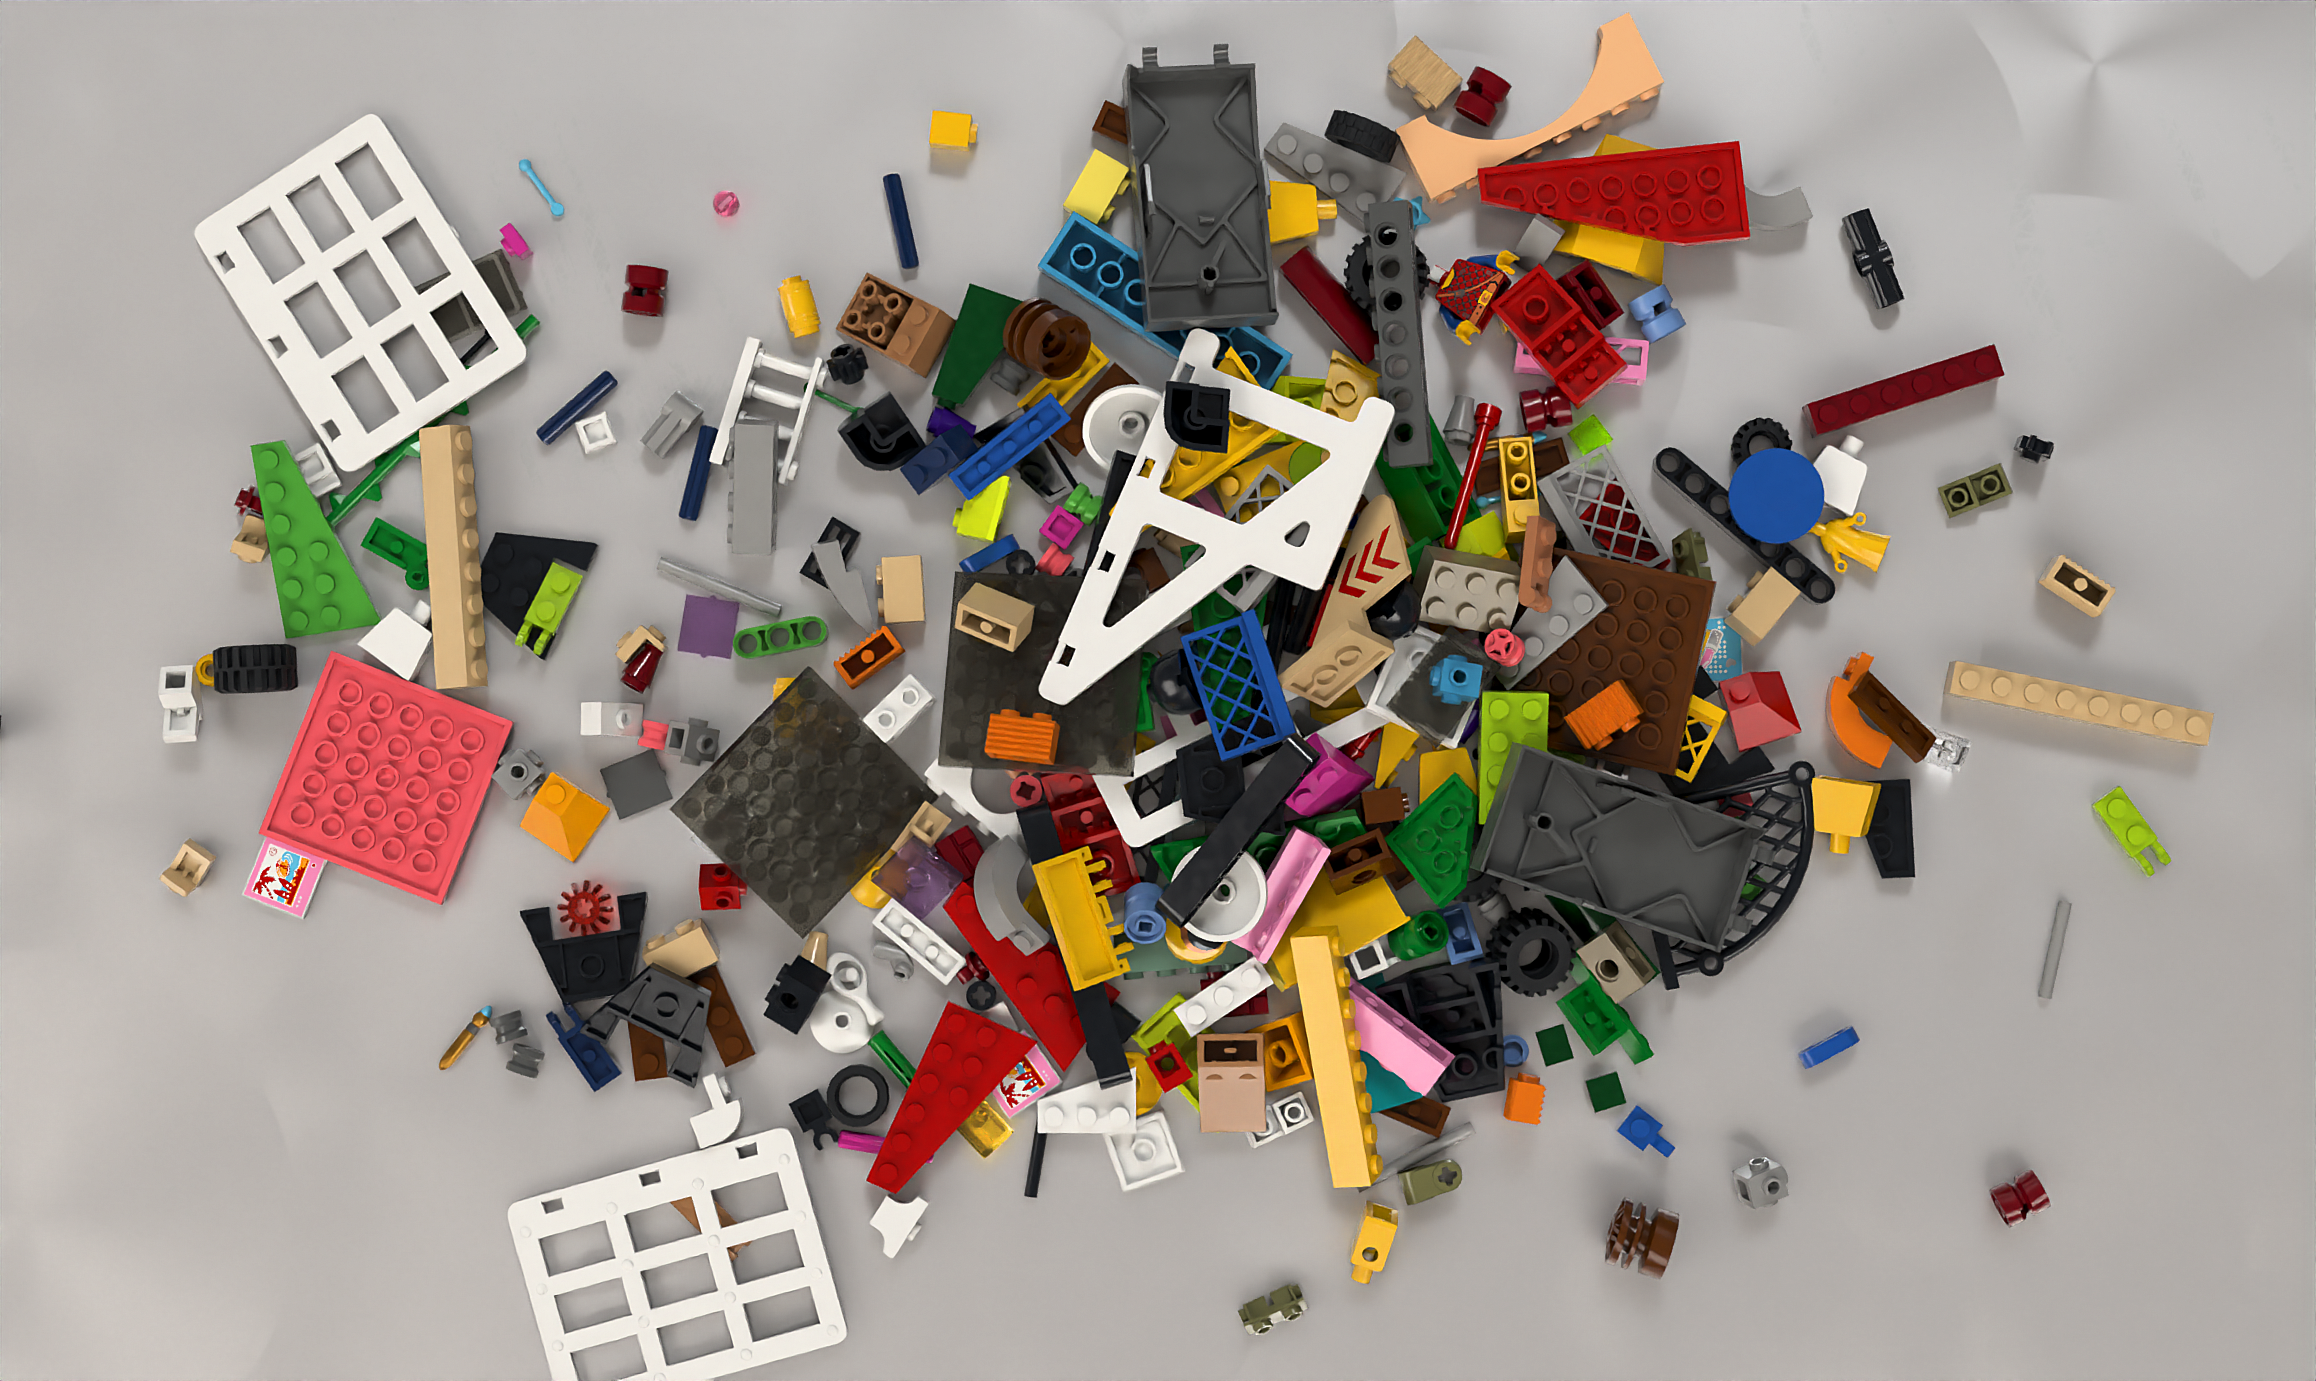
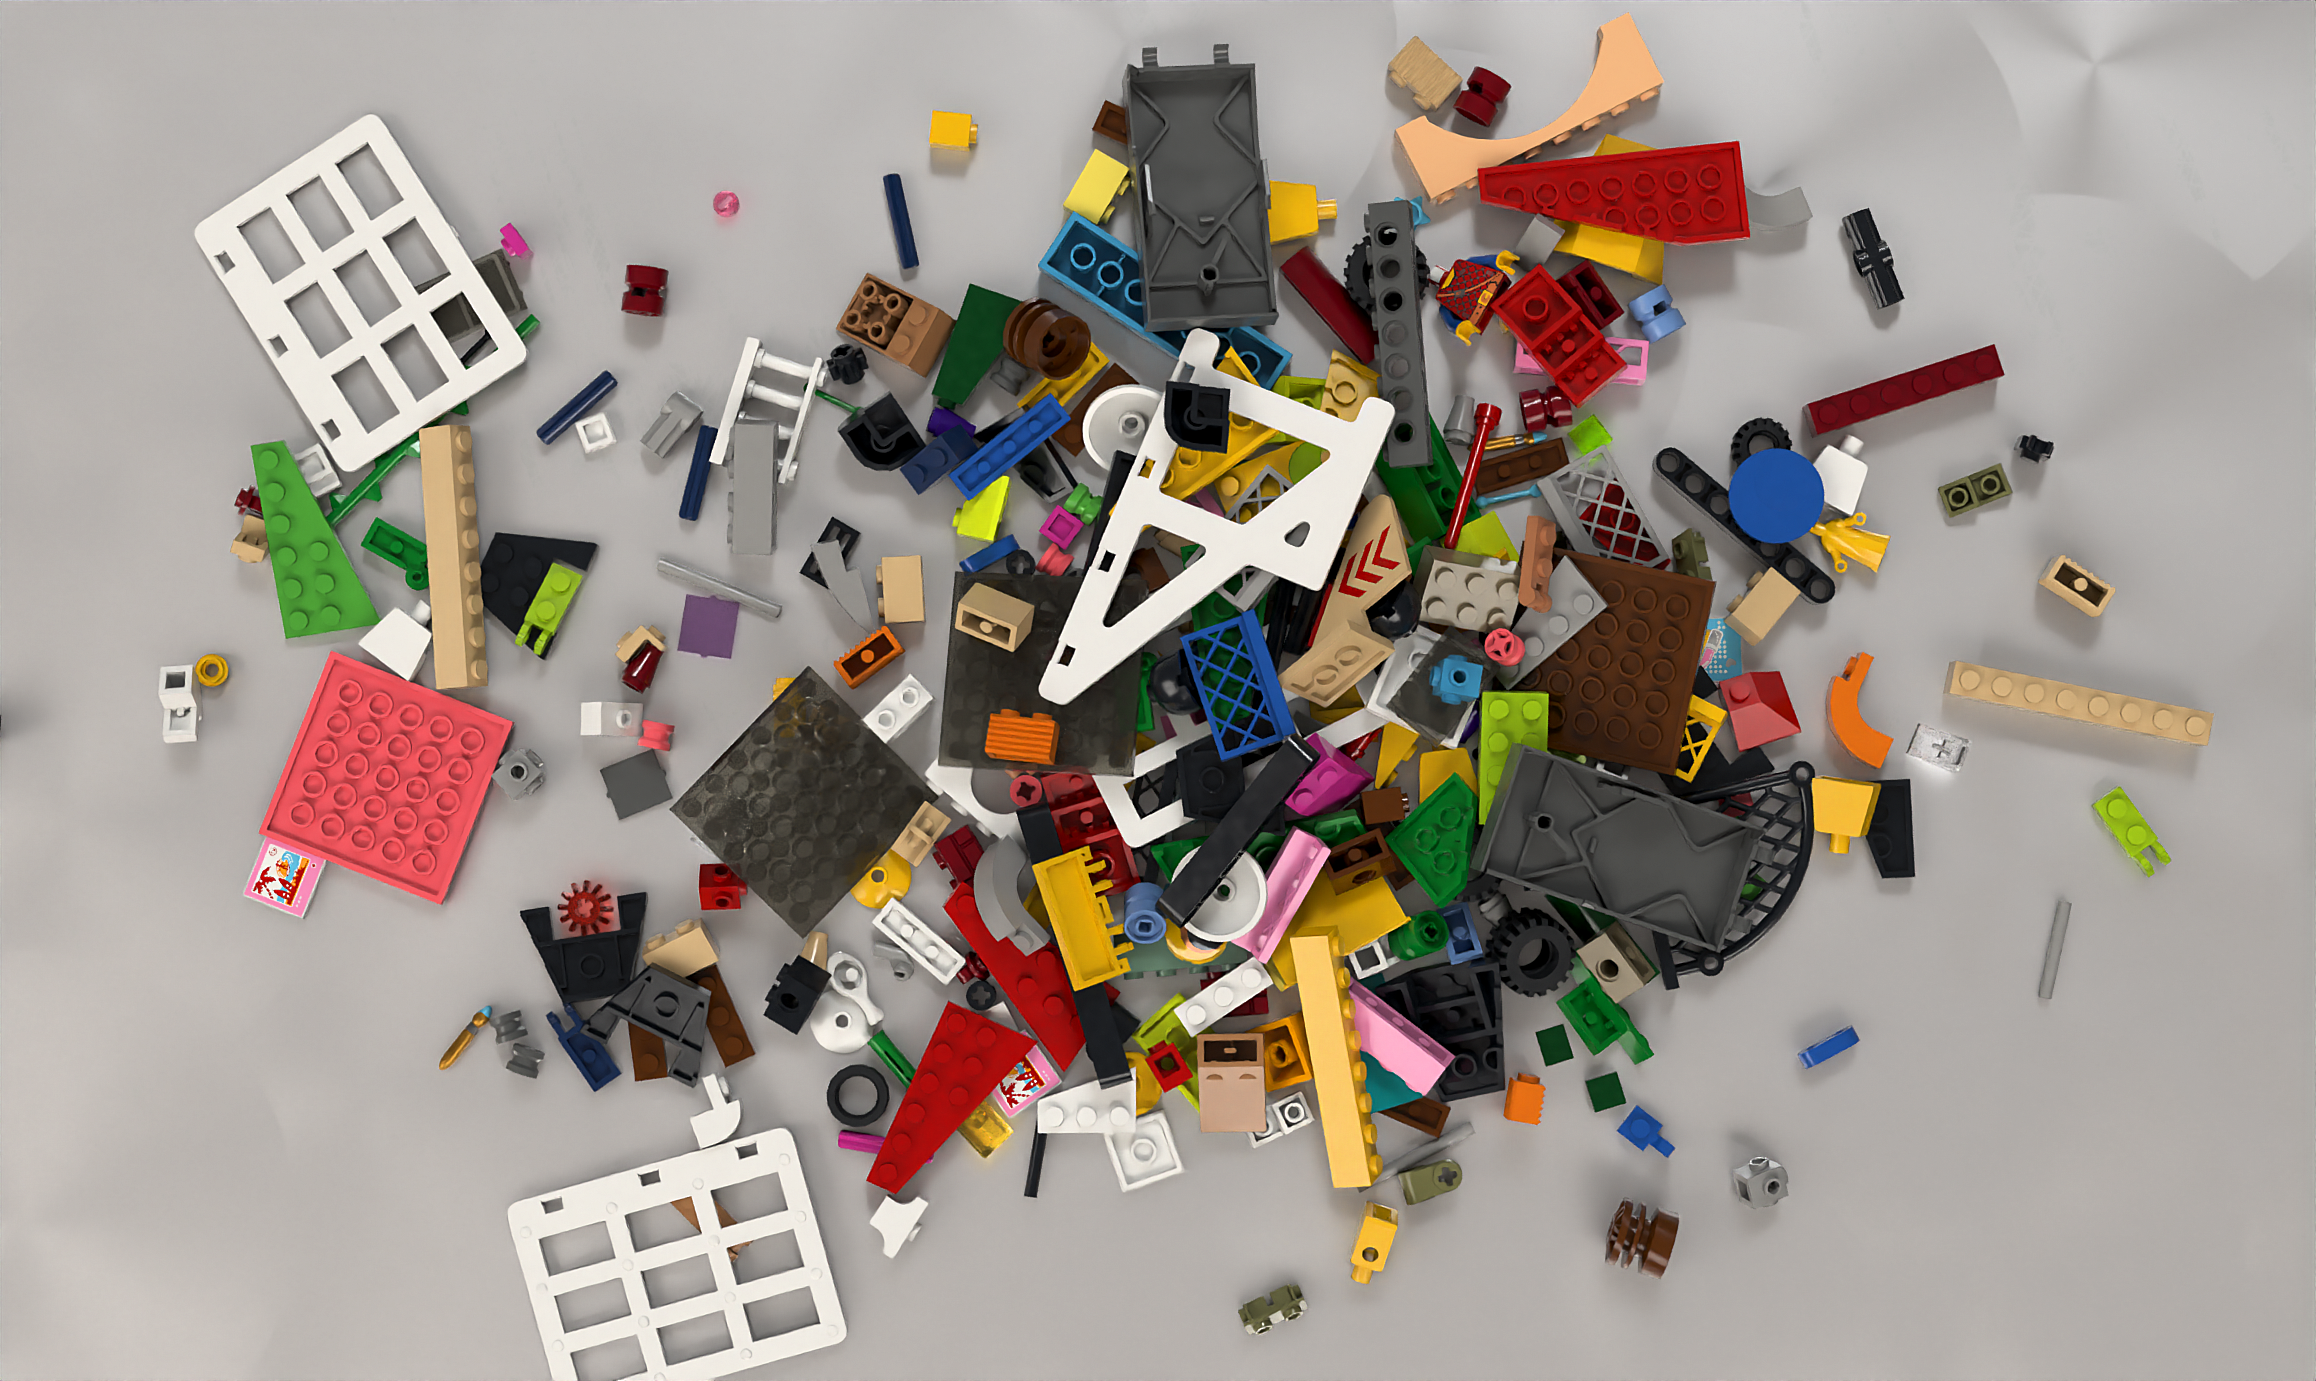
tan bracket [159,838,216,897] -> none
black tyre [213,644,298,694] -> none
medium azure hinge [519,159,564,216] -> none
light orange slope [520,772,611,863] -> none
light grey brick [663,717,720,766] -> none
bright green beam [733,616,829,659] -> none
yellow head [777,275,821,338] -> none
black plate [789,1088,839,1151] -> none
tile [871,835,964,920] -> none
light grey wing [1264,122,1407,223] -> none
black tyre [1324,110,1400,163] -> none
yellow slope [1498,437,1540,544] -> none
medium blue plate [1503,1034,1529,1067] -> none
orange brick [1564,679,1644,752] -> none
reddish brown plate [1847,670,1937,763] -> none
dark red wheel [1989,1169,2051,1228] -> none

